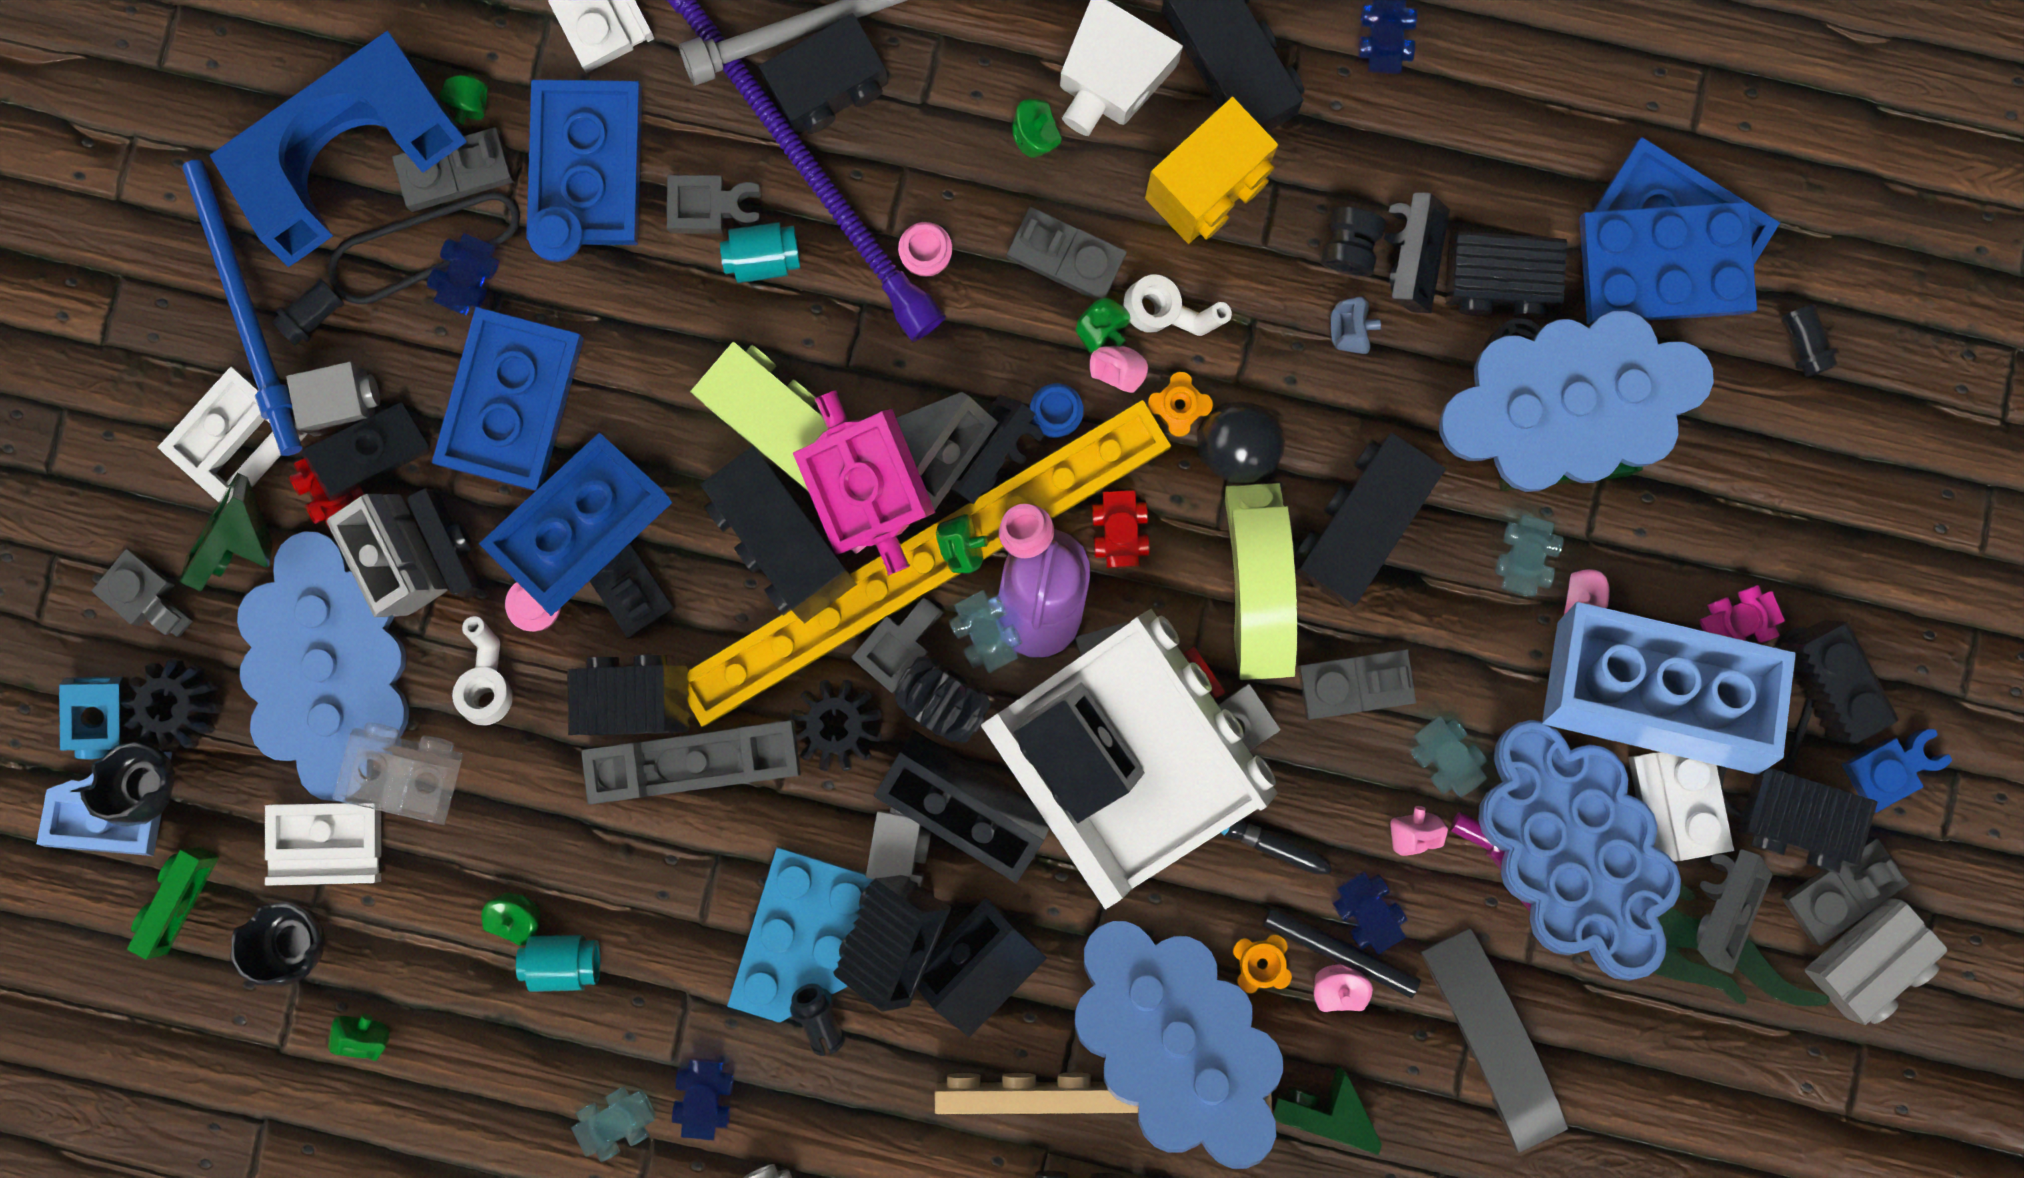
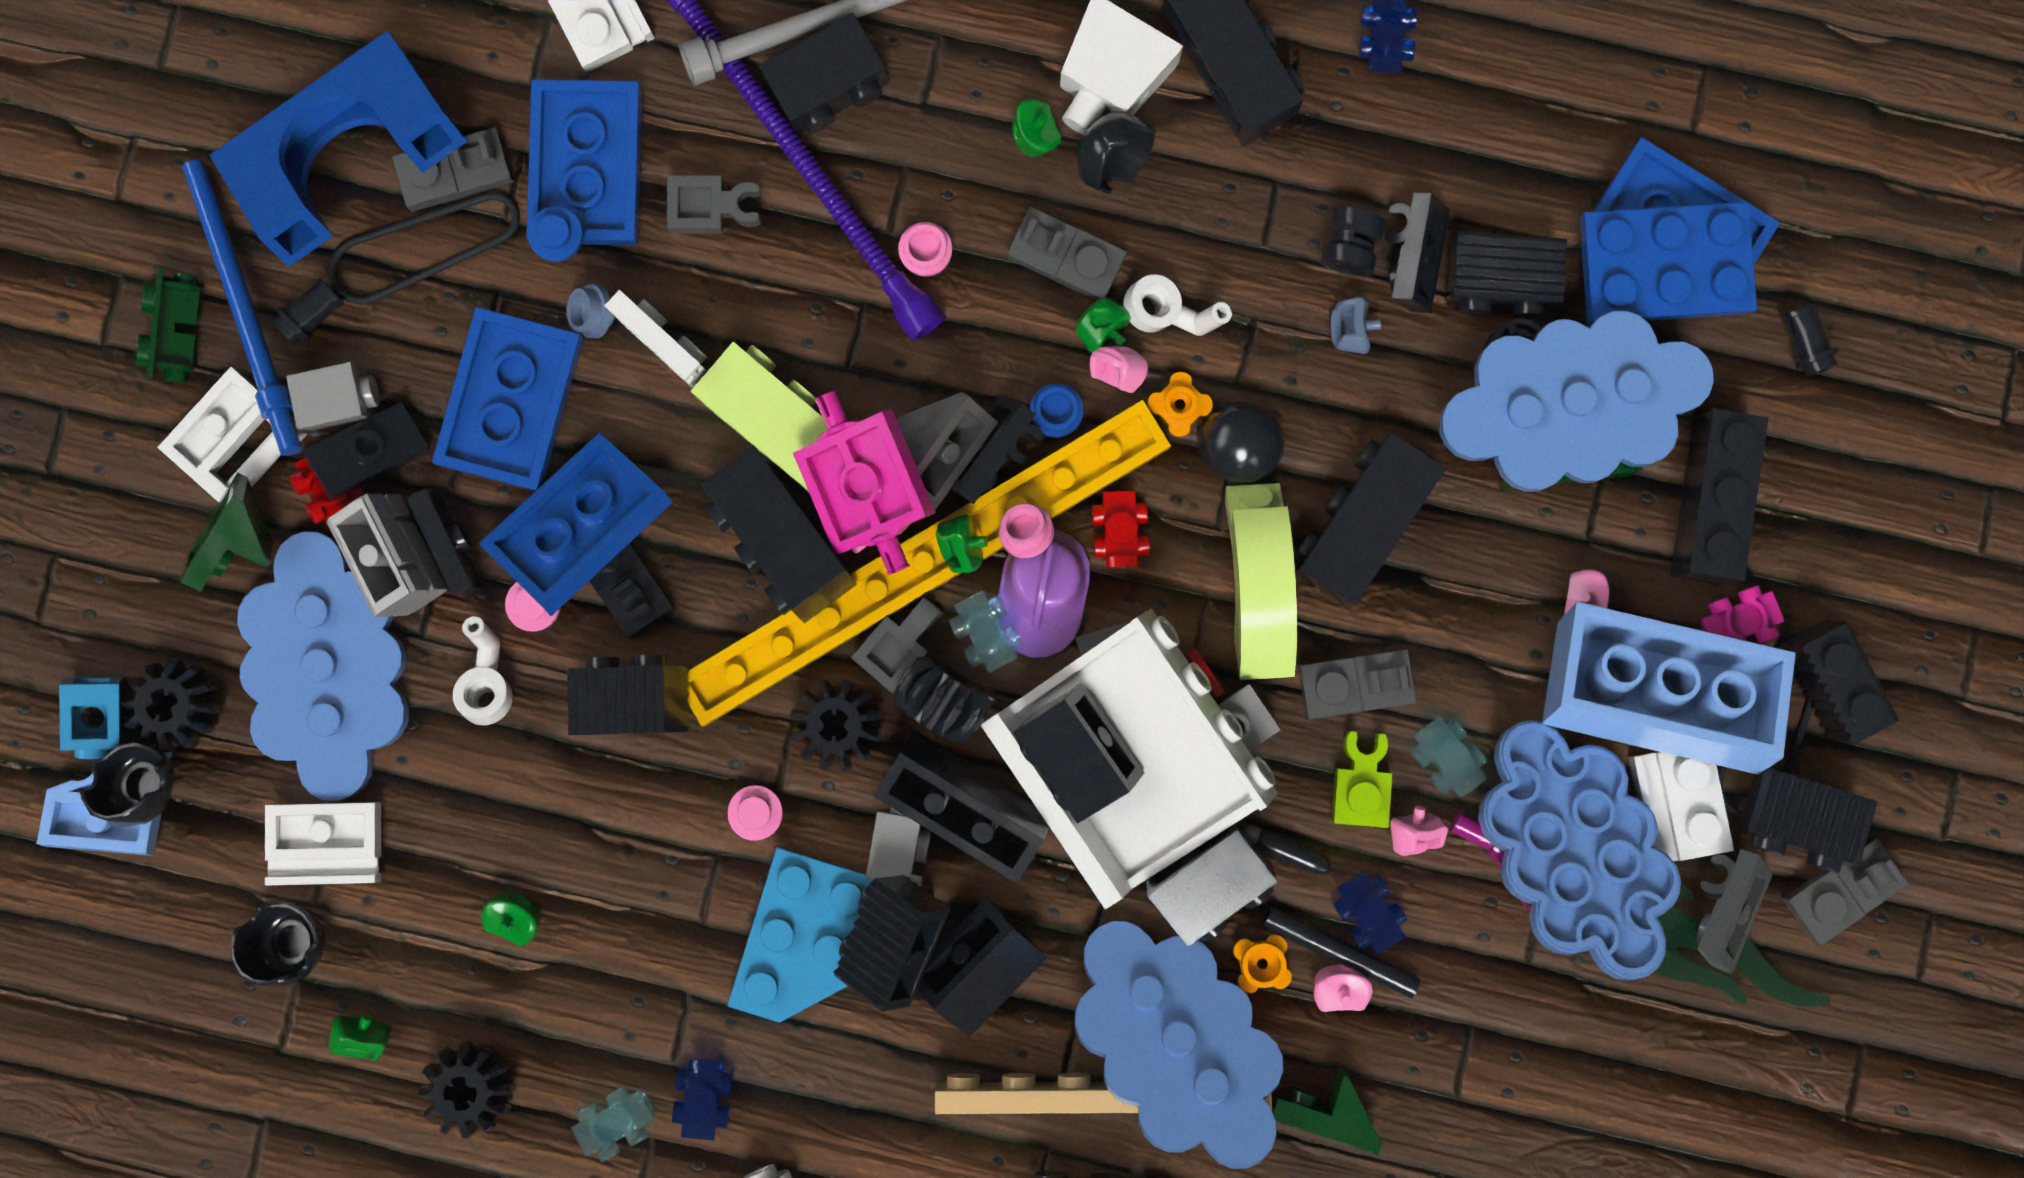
dark grey plate [91,549,193,638] -> none
green plate [127,847,219,960] -> none
clear brick [332,722,463,825] -> none
clear blue piece [427,233,499,316] -> none
green piece [439,74,488,125] -> none
teal brick [516,935,601,992] -> none
dark grey slope [581,720,801,805] -> none
teal brick [720,222,801,283] -> none
black pin [790,984,845,1056] -> none
yellow brick [1145,96,1278,245] -> none
dark grey slope [1420,928,1568,1153] -> none
clear light blue piece [1495,515,1563,597] -> none
light grey brick [1804,898,1948,1025] -> none
blue plate [1841,729,1952,813] -> none
none -> dark green hinge [136,267,201,383]
none -> black gear [417,1041,516,1139]
none -> sand blue plate [567,284,615,338]
none -> white plate [604,290,707,388]
none -> bright pink plate [728,785,783,841]
none -> black hair [1077,111,1156,194]
none -> brick [1146,821,1278,947]
none -> lime plate [1331,731,1393,828]
none -> black brick [1670,409,1769,585]

